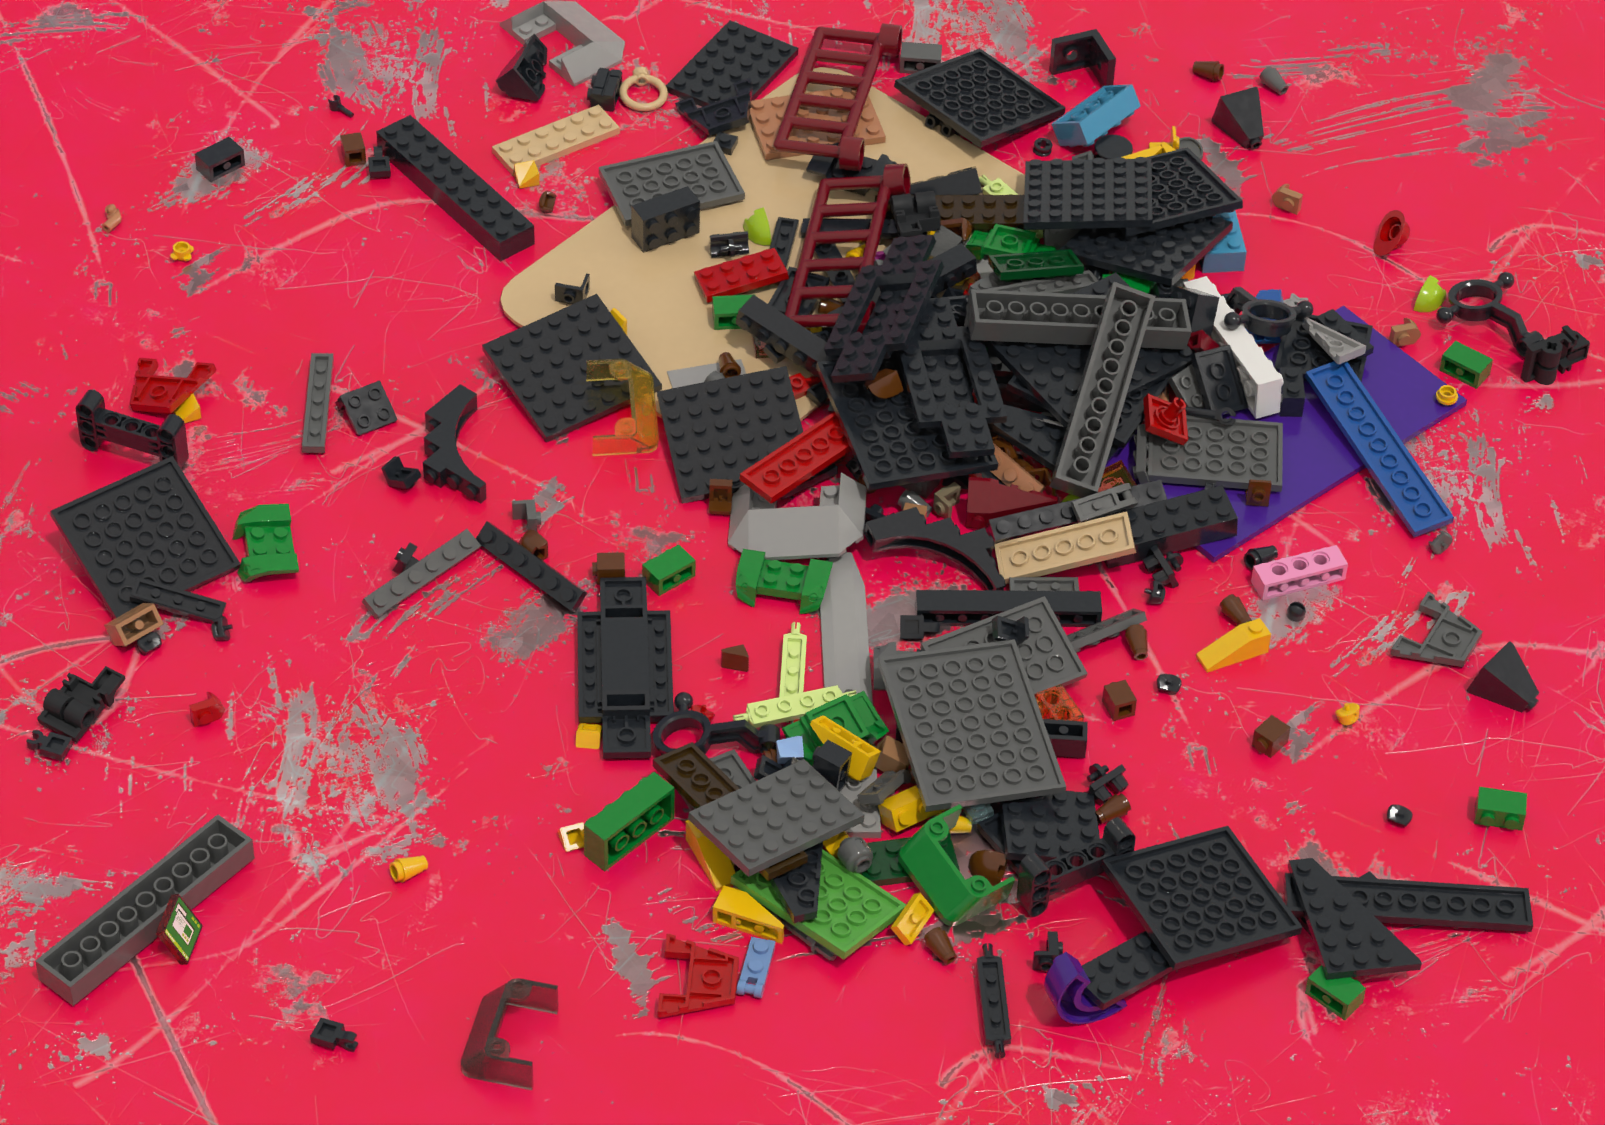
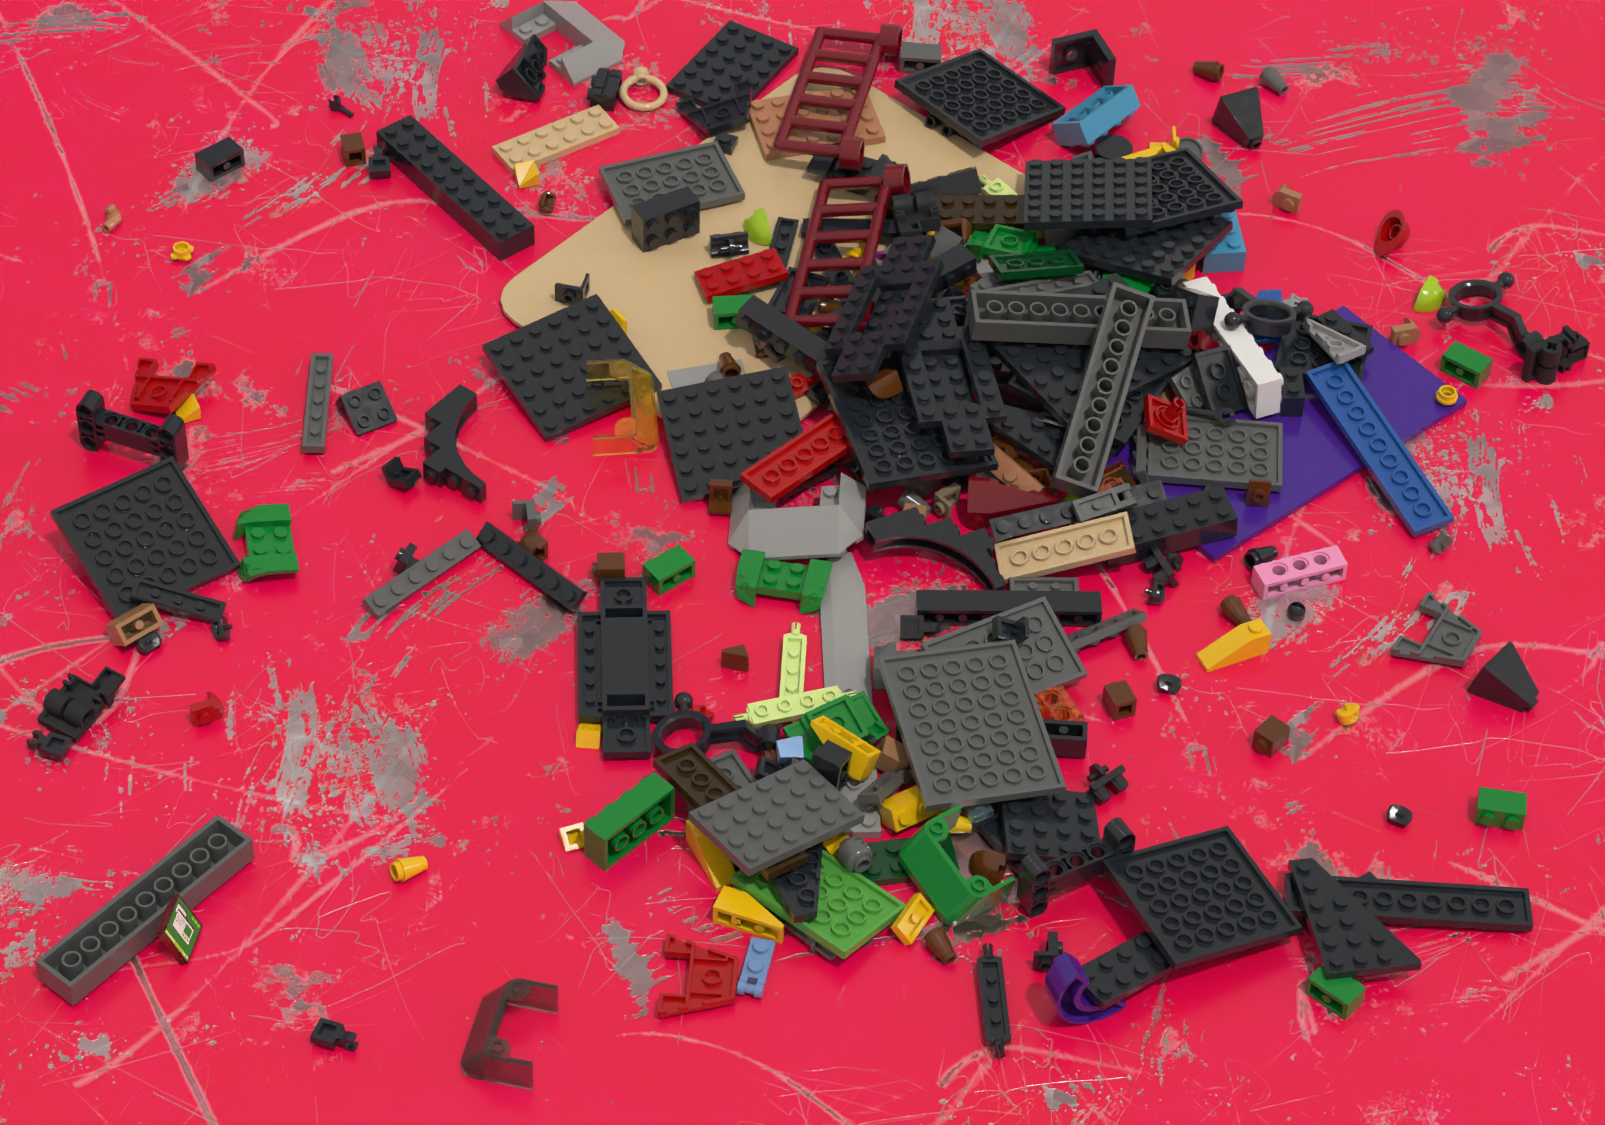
black bush [1033,138,1053,157] -> none
reddish brown cone [1095,793,1131,824] -> none

